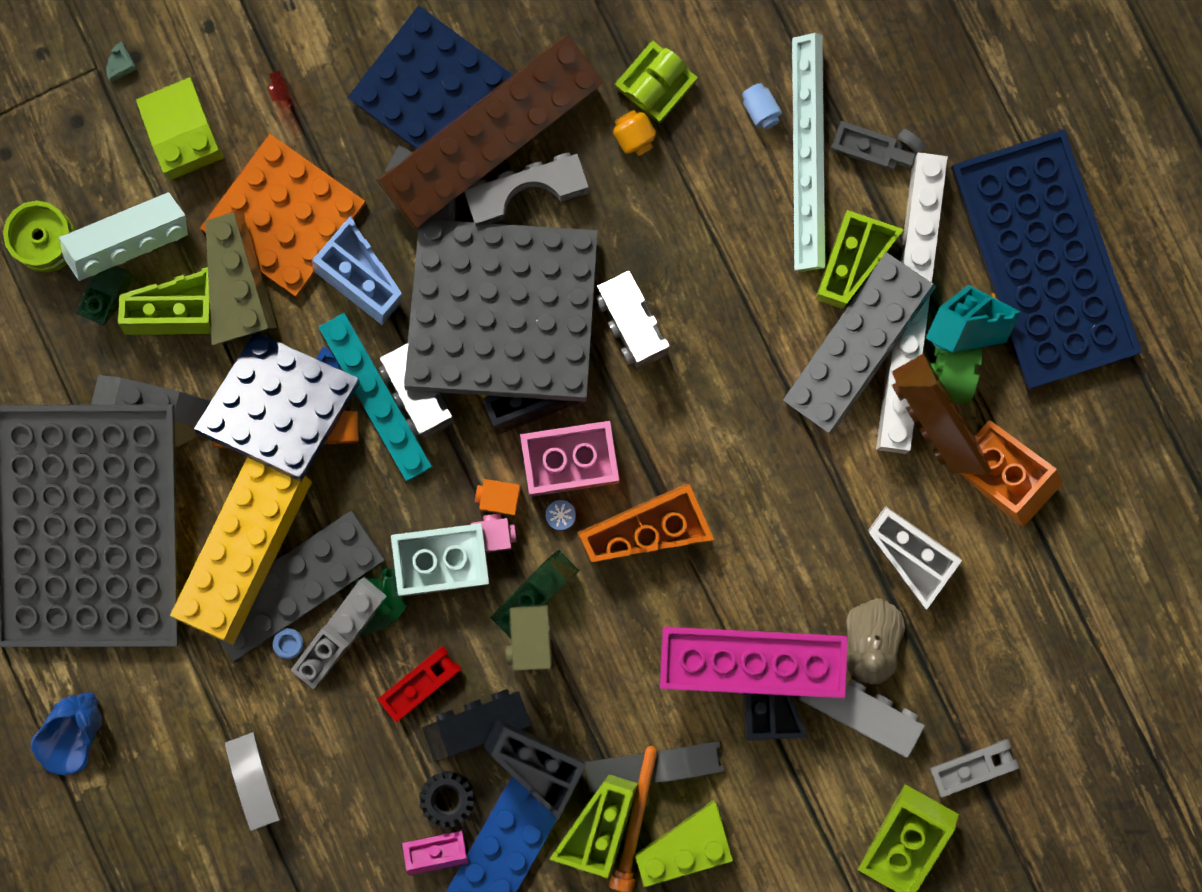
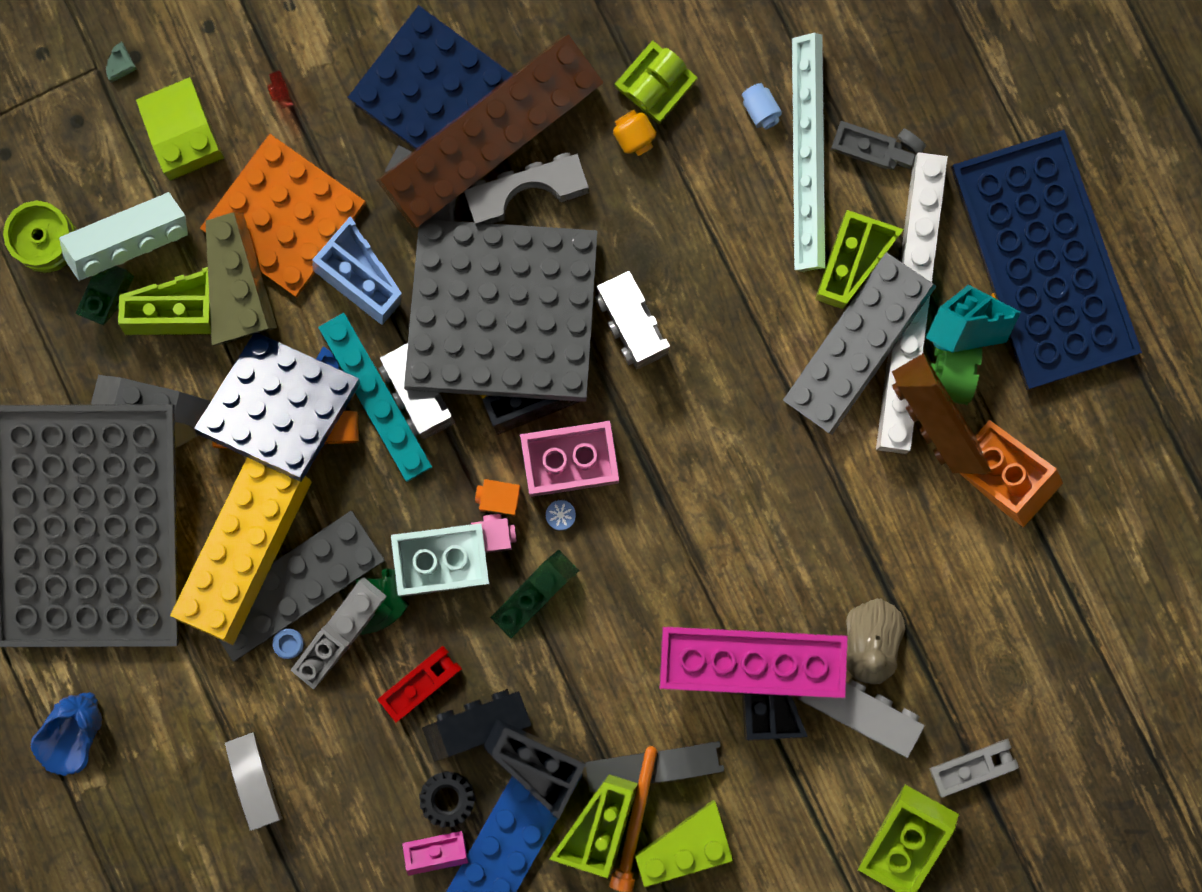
olive wedge [506,606,552,671] -> none
orange wedge [577,483,714,562] -> none
white wedge [868,506,962,610] -> none

